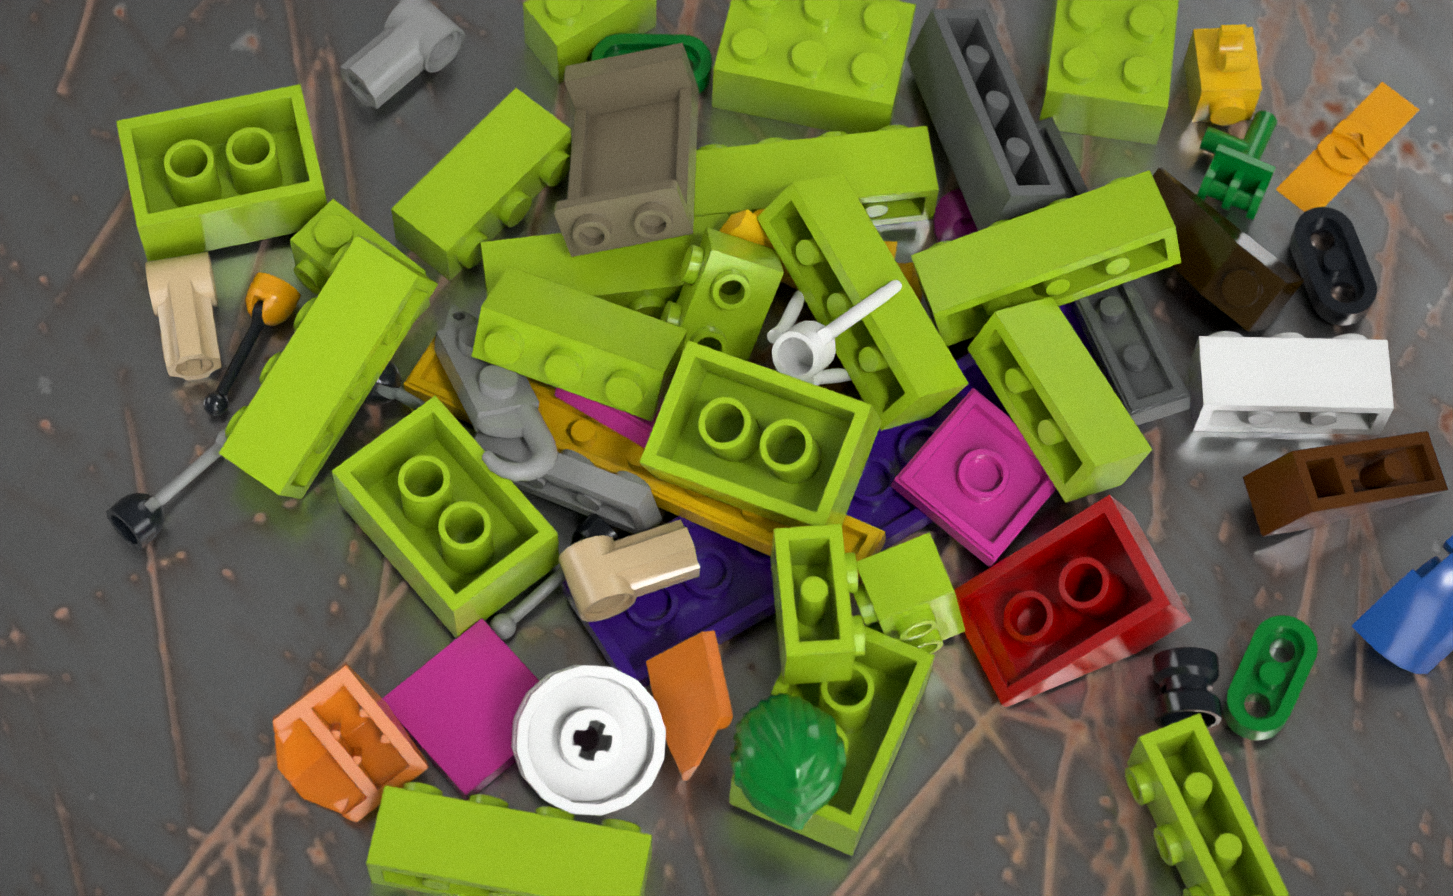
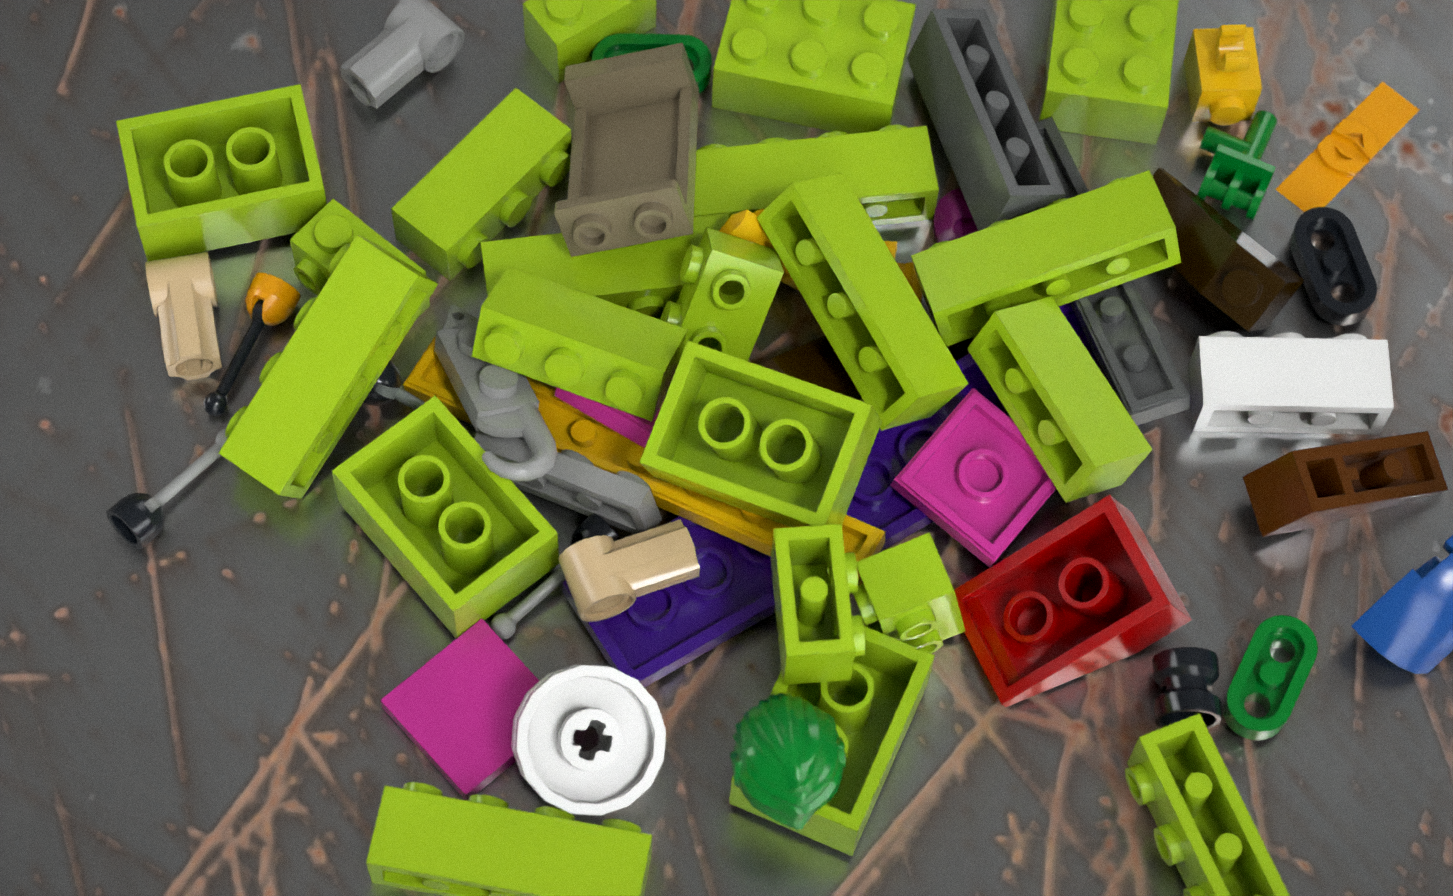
orange slope [273,662,429,822] -> none
orange slope [646,631,733,781] -> none
white plant [767,280,902,386] -> none

